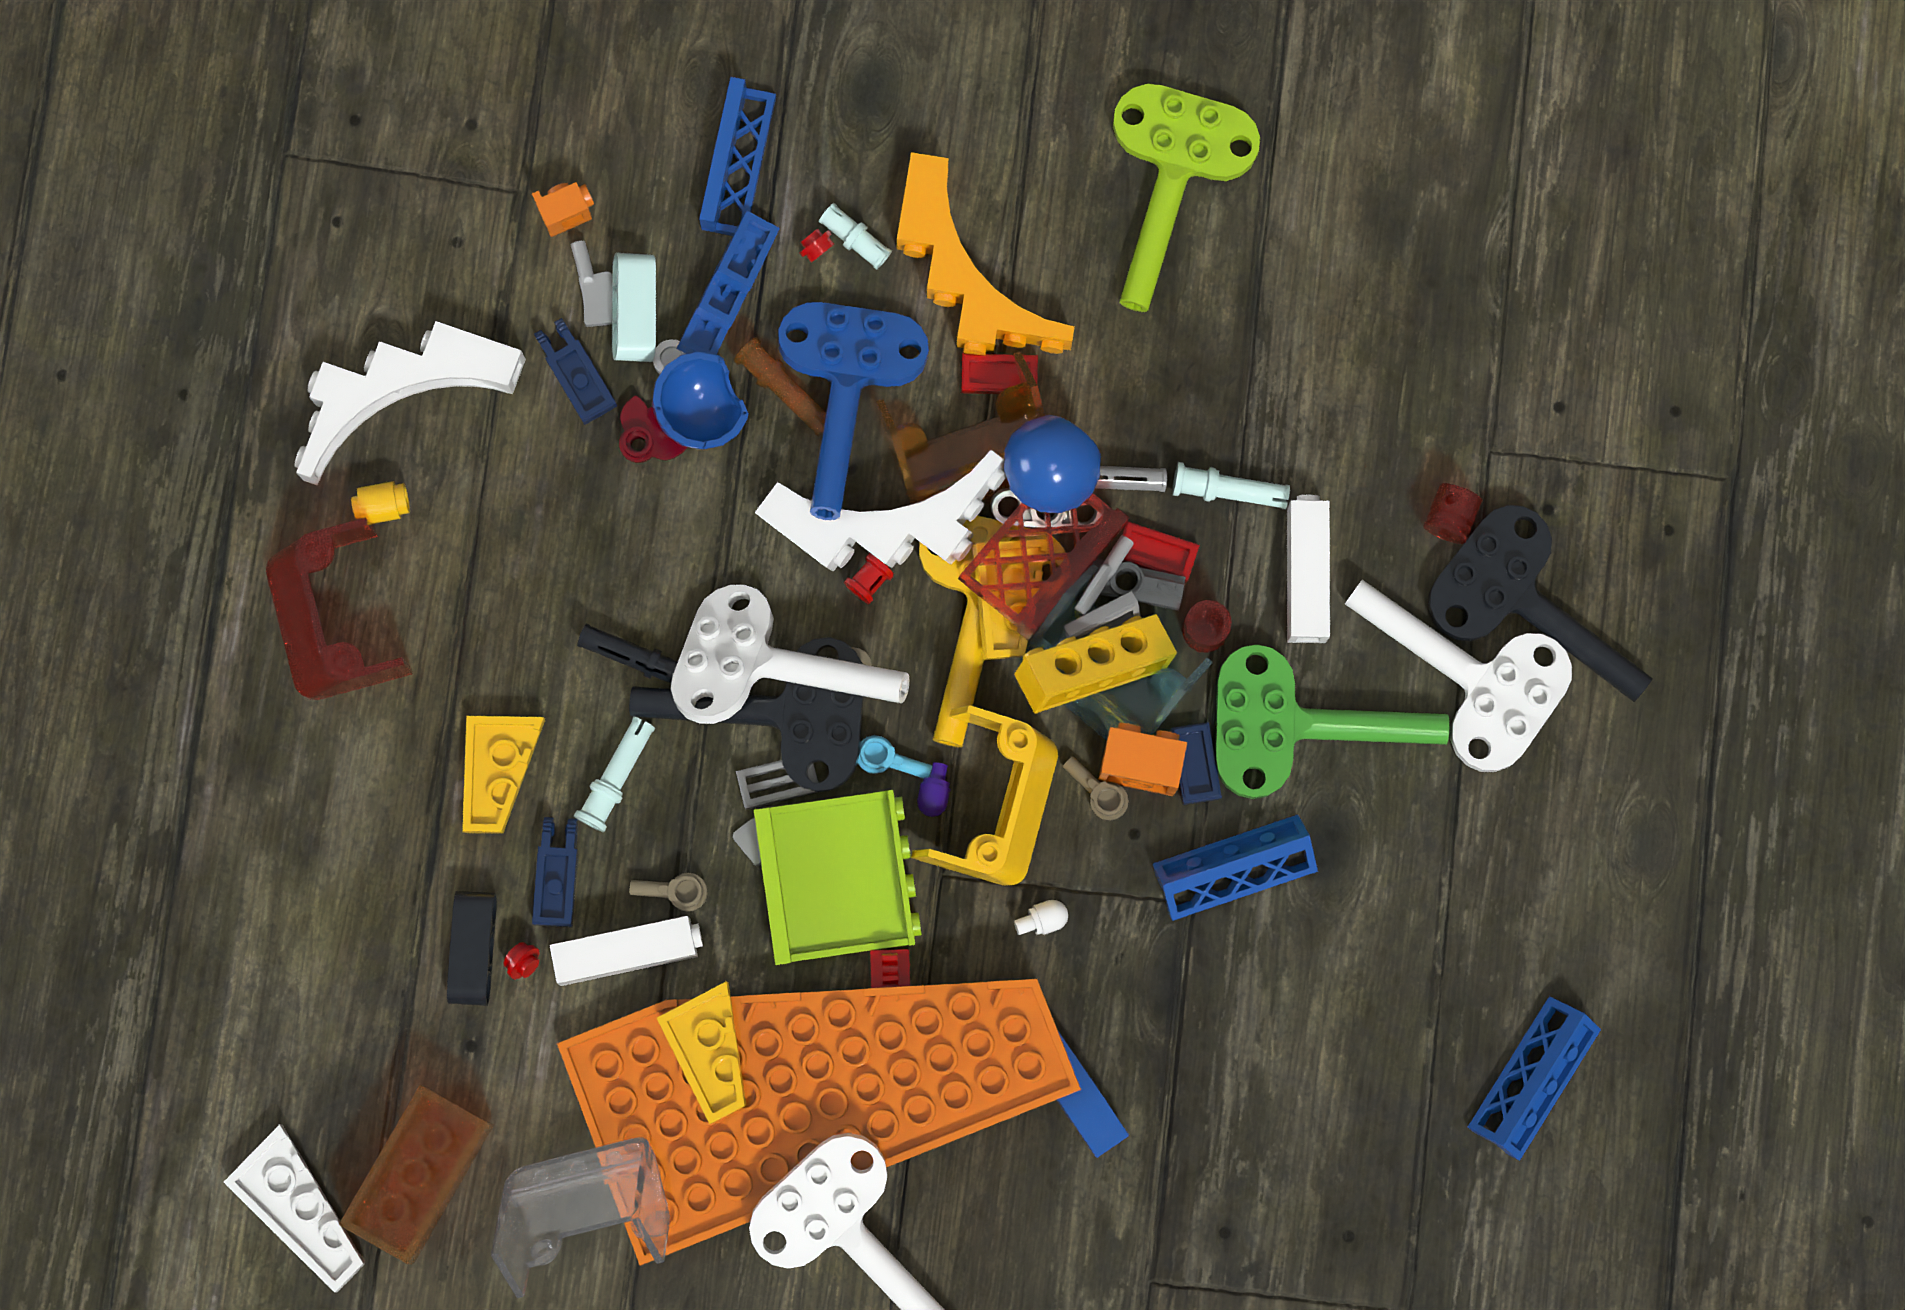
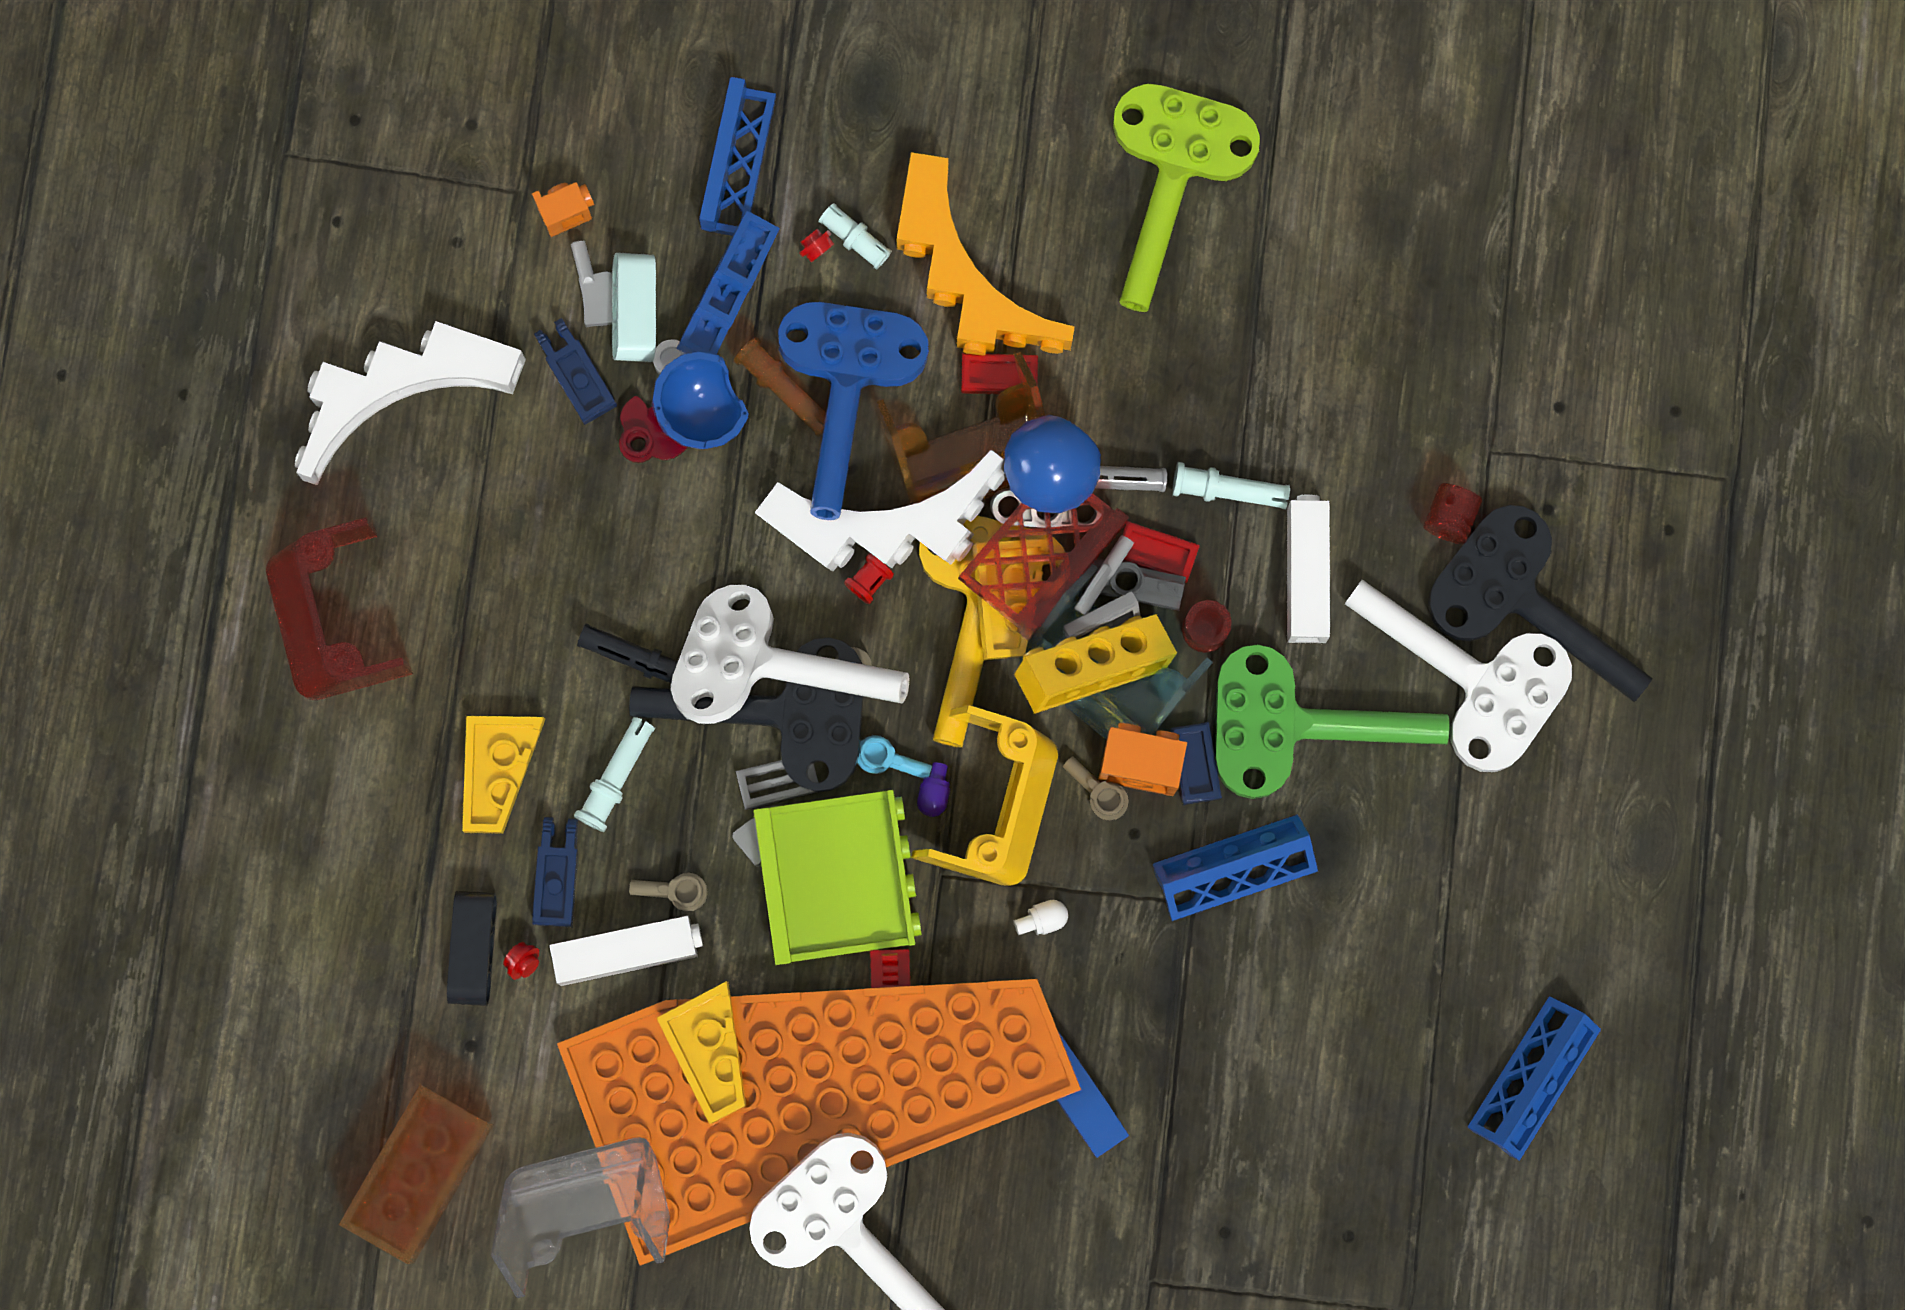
white wing [224,1124,365,1293] -> none
yellow brick [351,481,410,525] -> none

